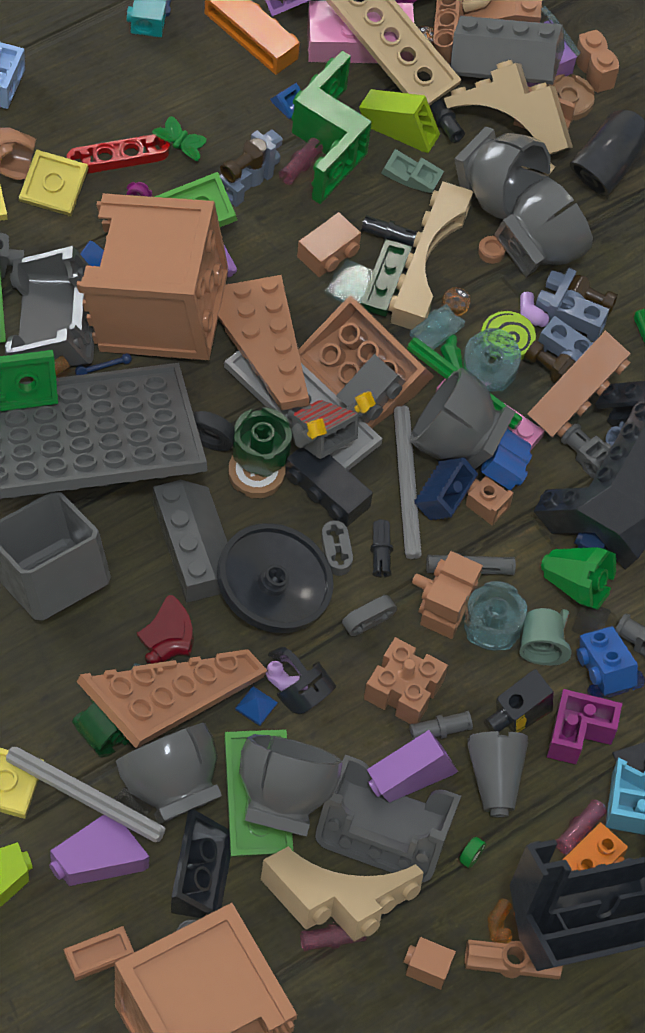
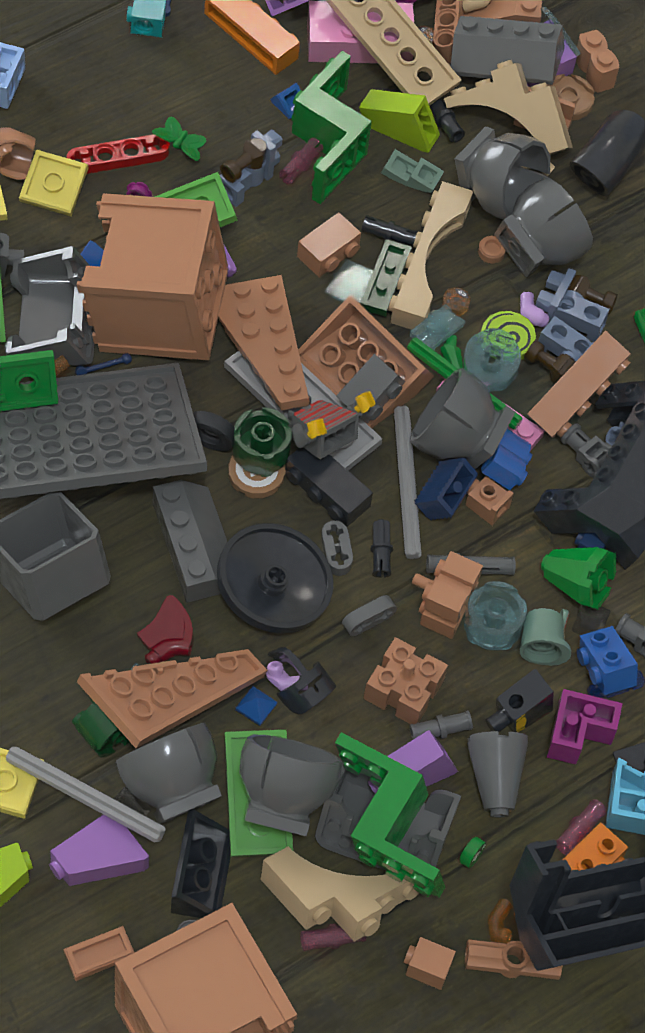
none -> green bracket [335,732,446,898]

